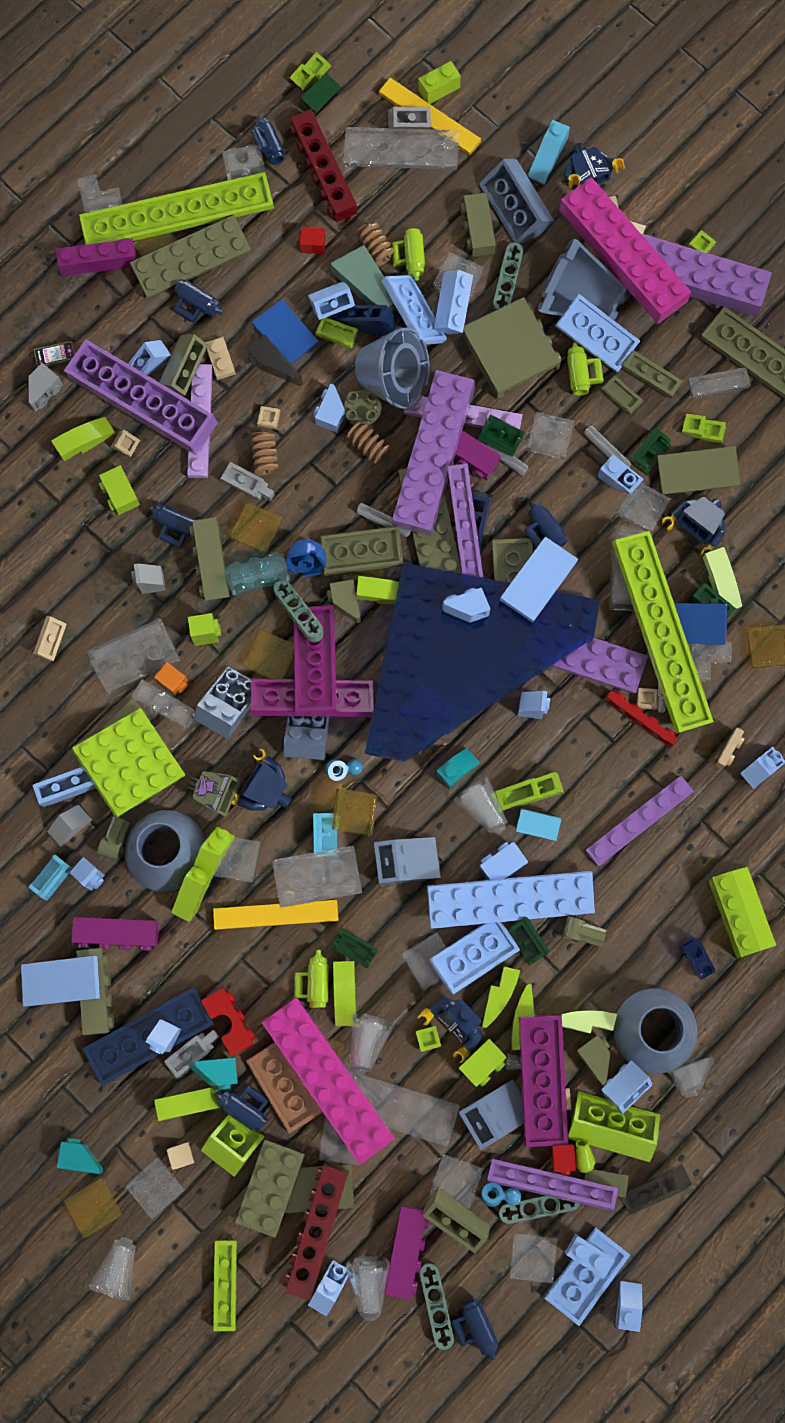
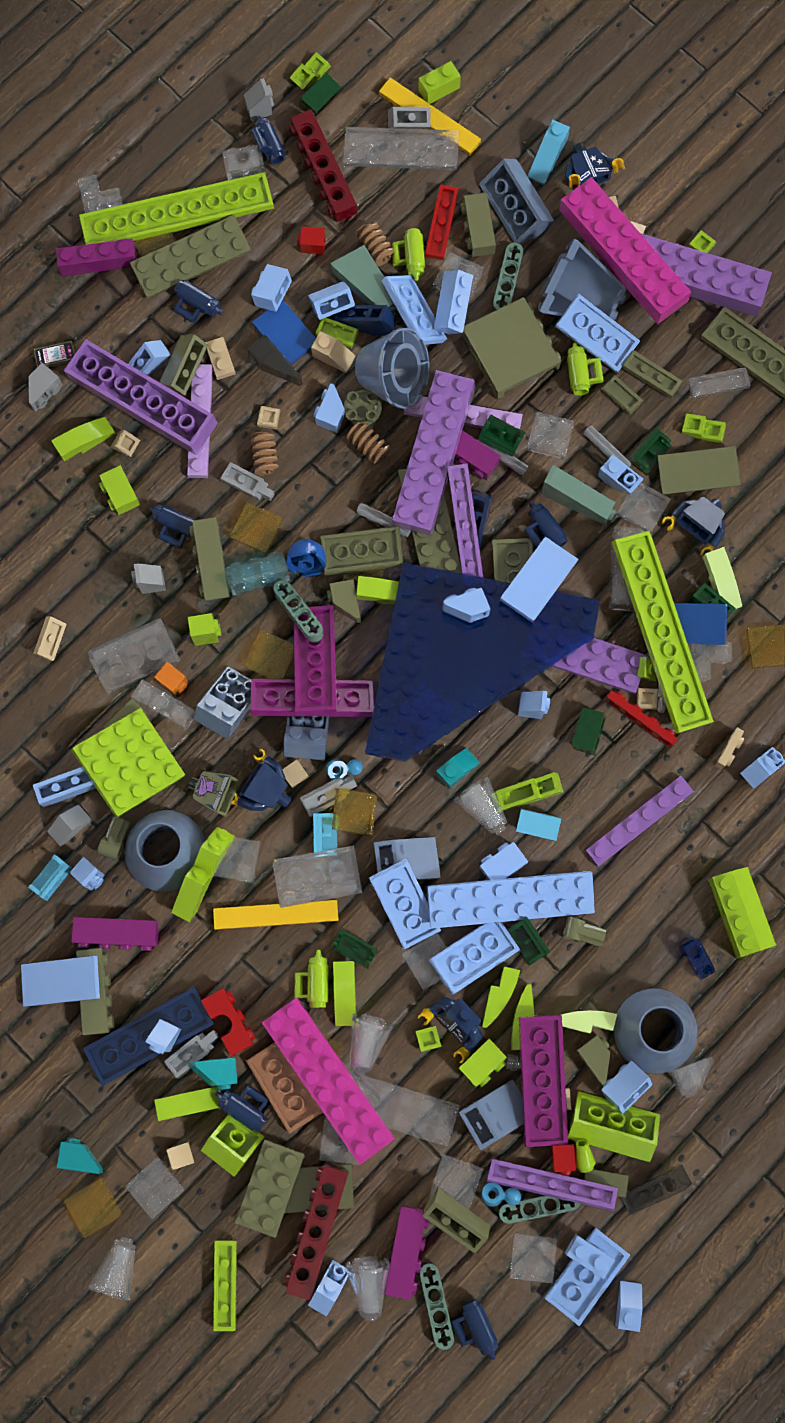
none -> light grey slope [244,78,274,121]
none -> light blue brick [251,264,292,312]
none -> tan tile [282,760,309,788]
none -> light grey hinge [300,775,357,817]
none -> tan slope [311,331,355,373]
none -> light blue tile [369,859,441,949]
none -> red plate [425,184,459,261]
none -> sand green slope [541,465,616,525]
none -> dark green hinge [572,707,606,756]
none -> lime plate [637,657,657,681]

